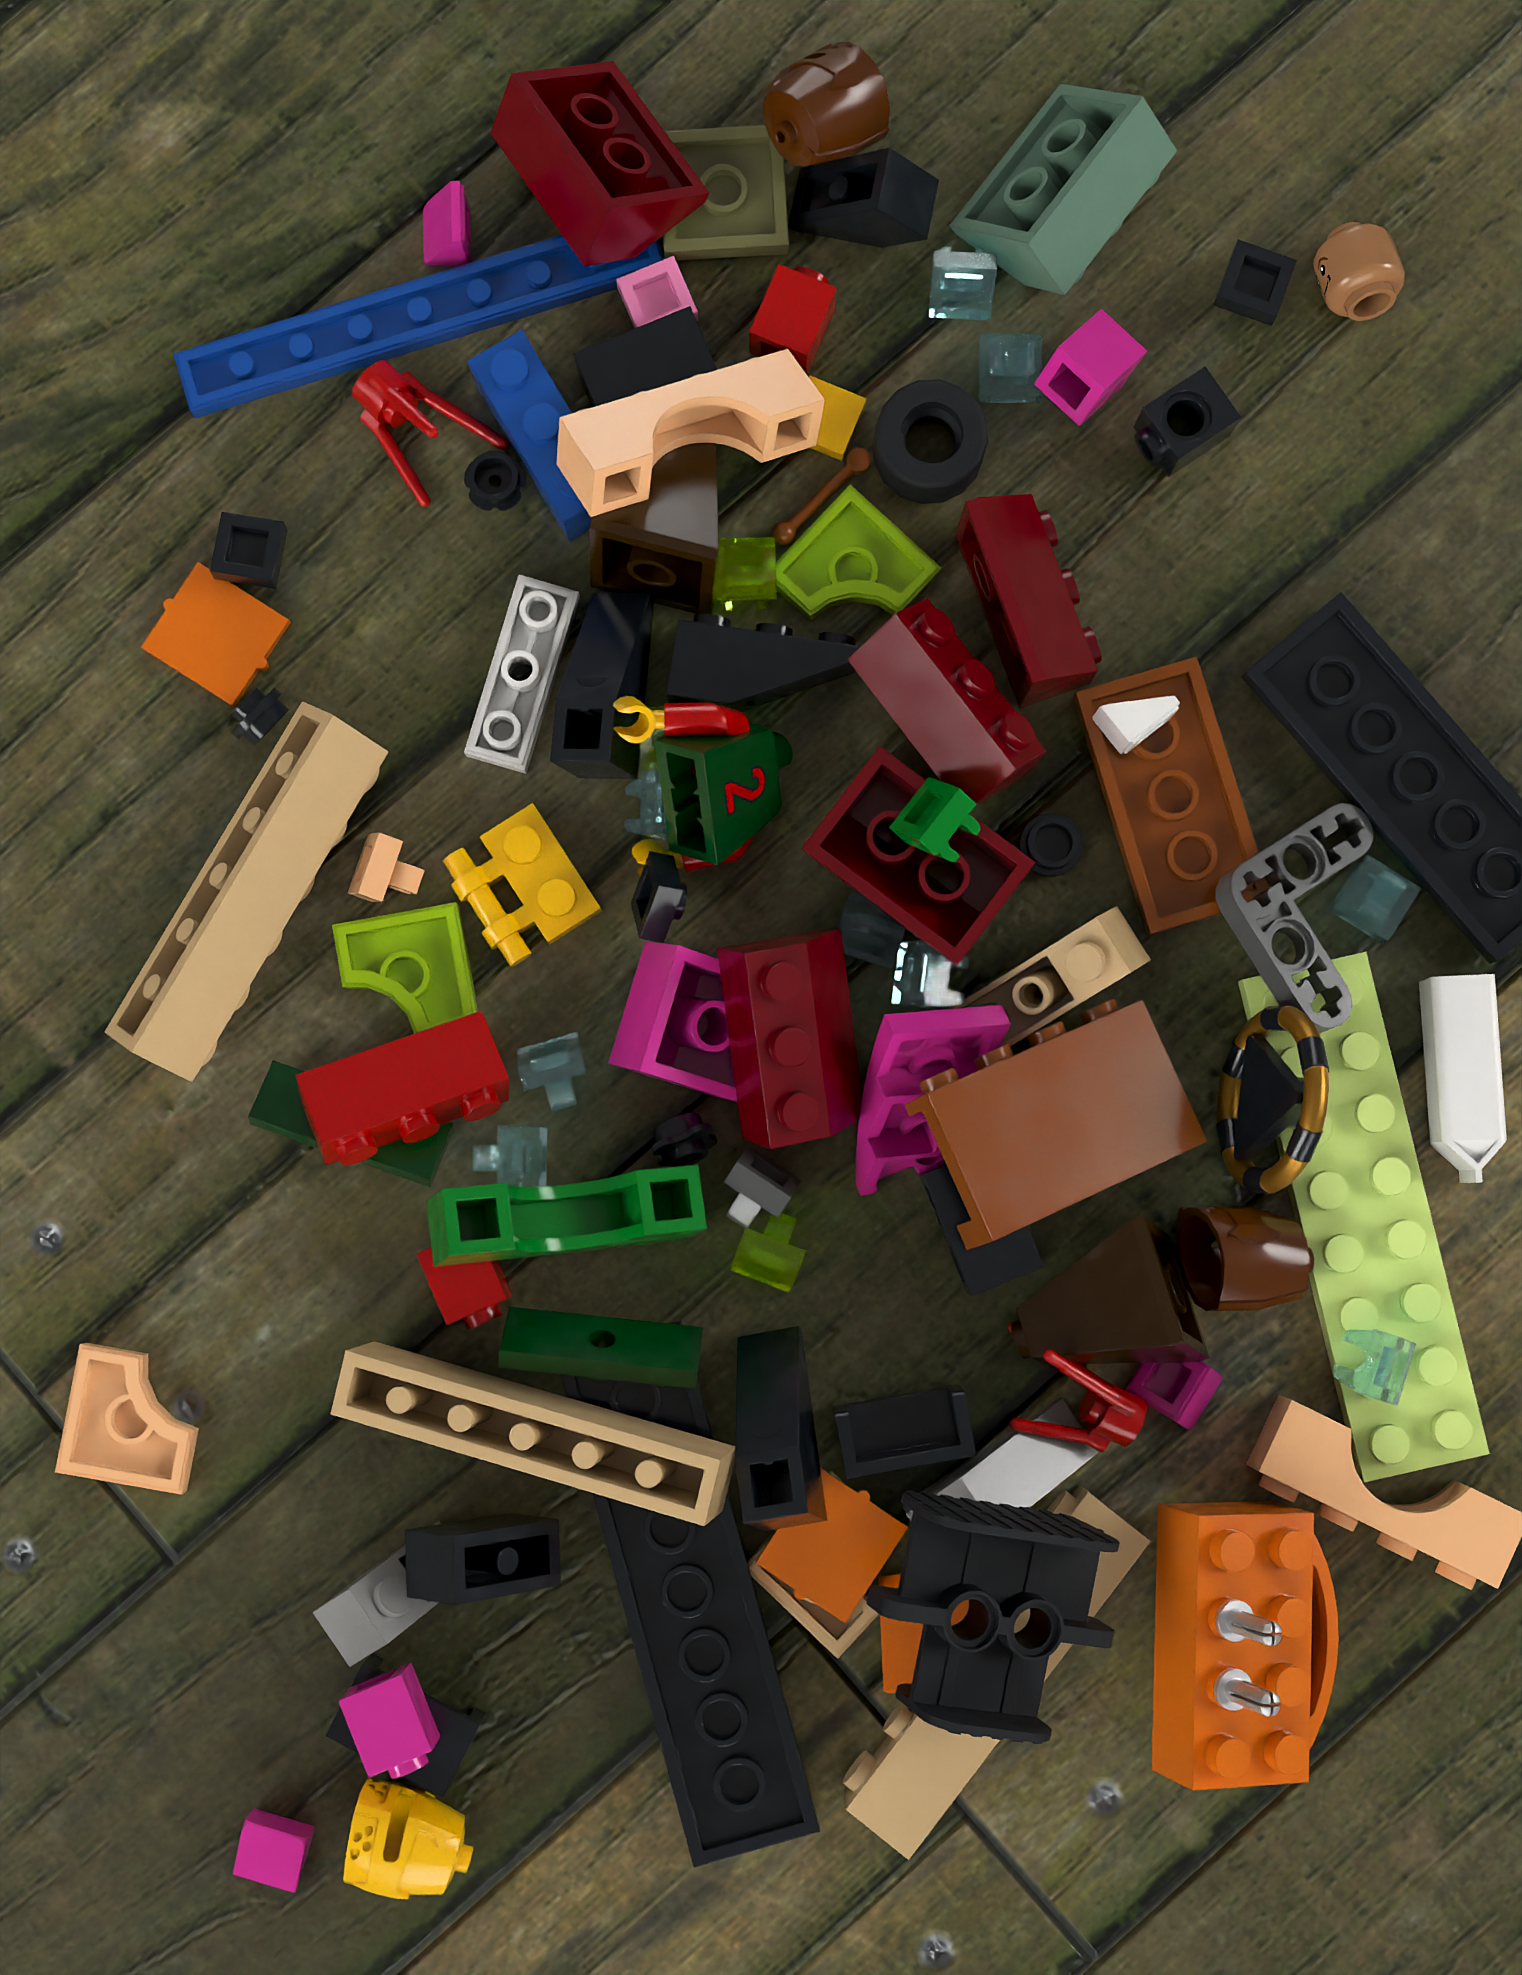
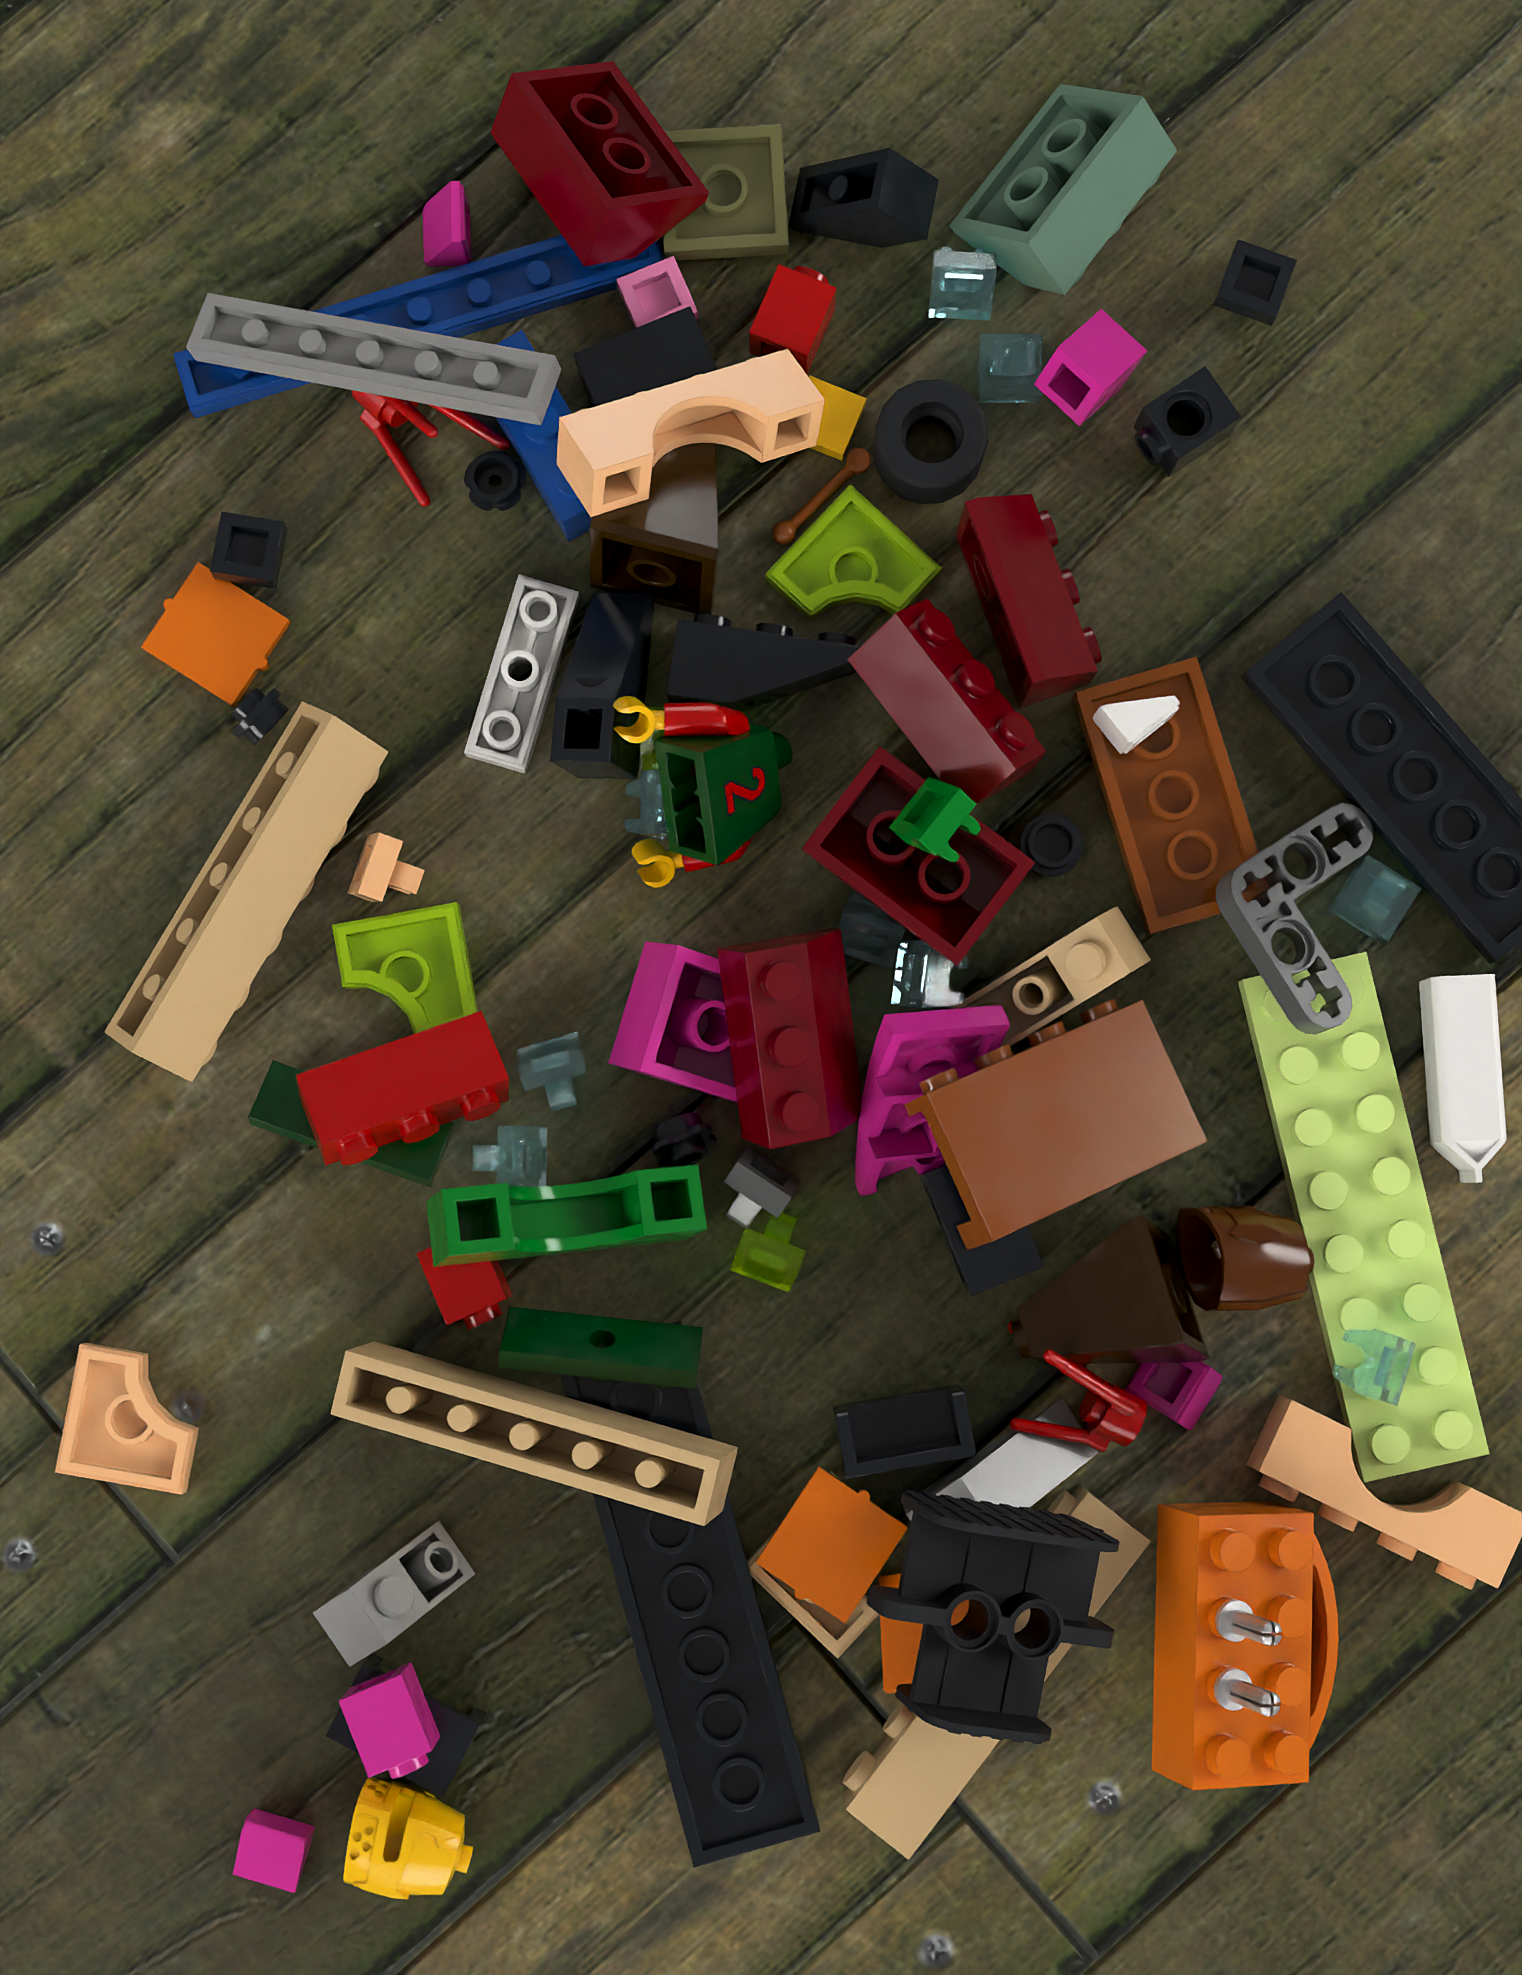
black brick [405,1513,561,1605] -> none
yellow plate [443,803,602,967] -> none
black plate [631,851,687,943] -> none
clear neon green tile [713,537,777,611] -> none
black slope [735,1326,827,1531] -> none
reddish brown helmet [763,42,890,166] -> none
piece [1216,1005,1329,1194] -> none
medium nougat head [1313,222,1405,321] -> none
none -> light grey plate [186,293,561,425]

